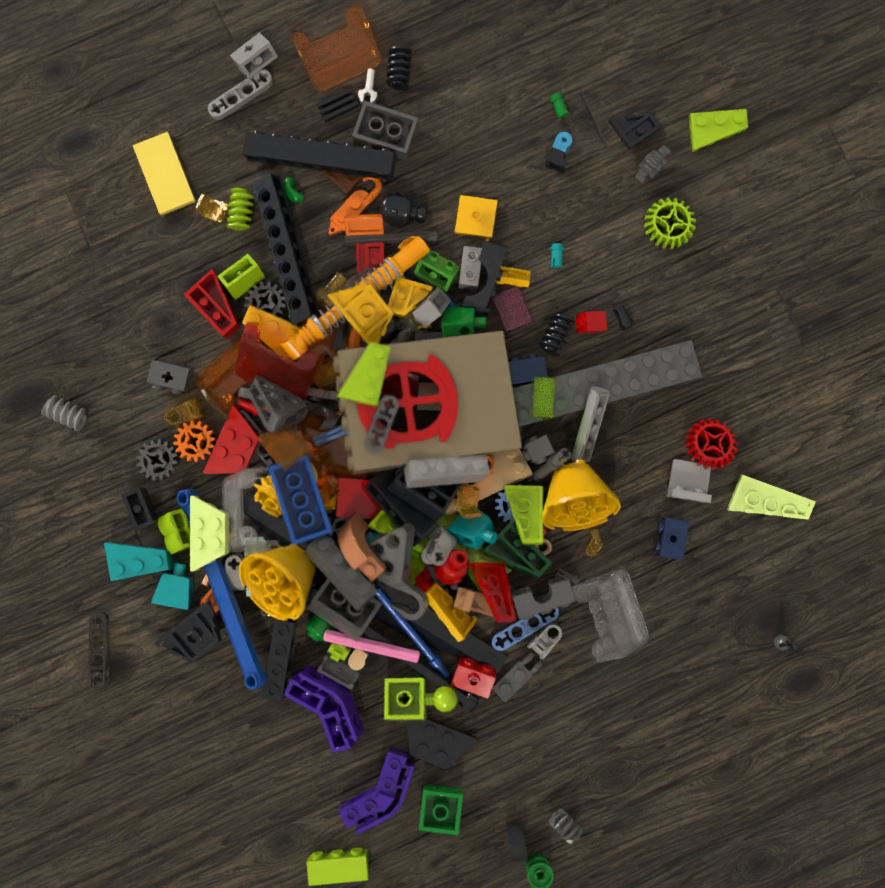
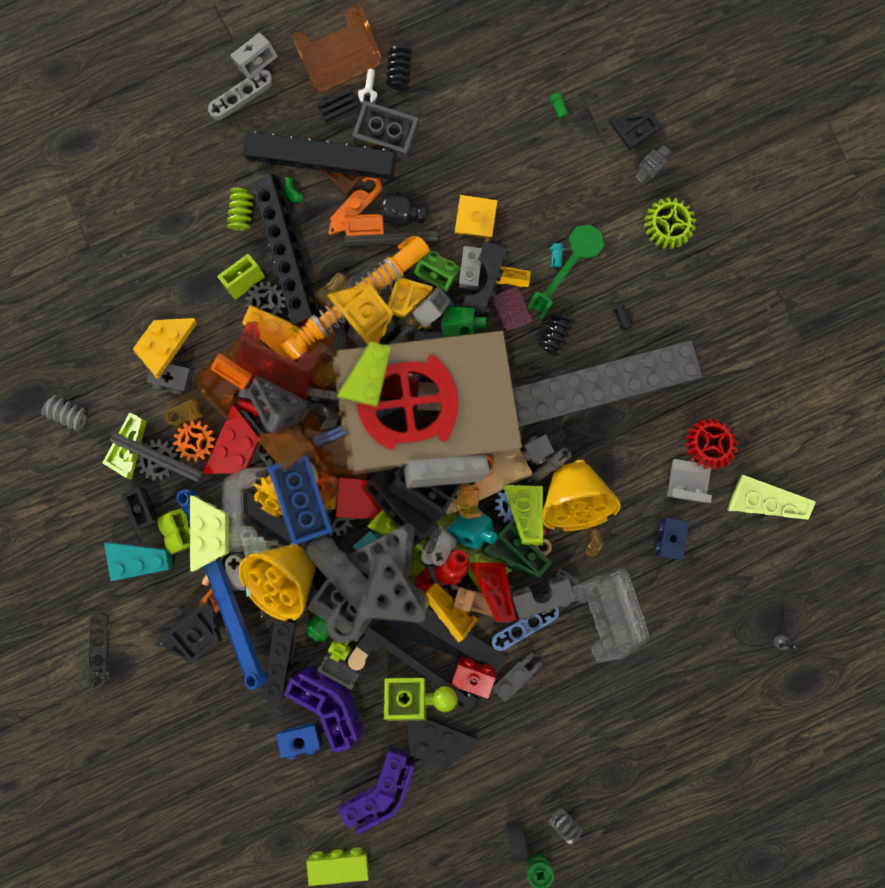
light yellow tile [133,132,196,215] -> none
teal torso [151,563,194,610] -> none
red wedge [184,269,241,340] -> none
clear yellow bracket [195,194,229,223] -> none
bright pink axle [324,629,420,663] -> none
nougat arch [338,513,387,581] -> none
orange cone [345,328,363,350] -> none
red plate [356,242,385,283] -> none
dark grey beam [364,396,399,453] -> none
blue bar [375,587,450,678] -> none
green brick [419,784,463,835] -> none
dark blue brick [508,354,548,387] -> none
light grey piece [527,622,562,660] -> none
clear neon green brick [531,377,555,420] -> none
leg [545,132,572,173] -> none
light grey brick [571,387,610,462] -> none
red brick [575,311,607,334] -> none
lime wing [689,109,748,152] -> none
none -> lime wing [103,413,147,480]
none -> dark grey axle [110,432,202,482]
none -> yellow wing [133,318,197,379]
none -> orange tile [210,353,252,390]
none -> blue brick [276,722,322,760]
none -> dark grey piece [326,553,425,643]
none -> green piece [526,225,604,320]

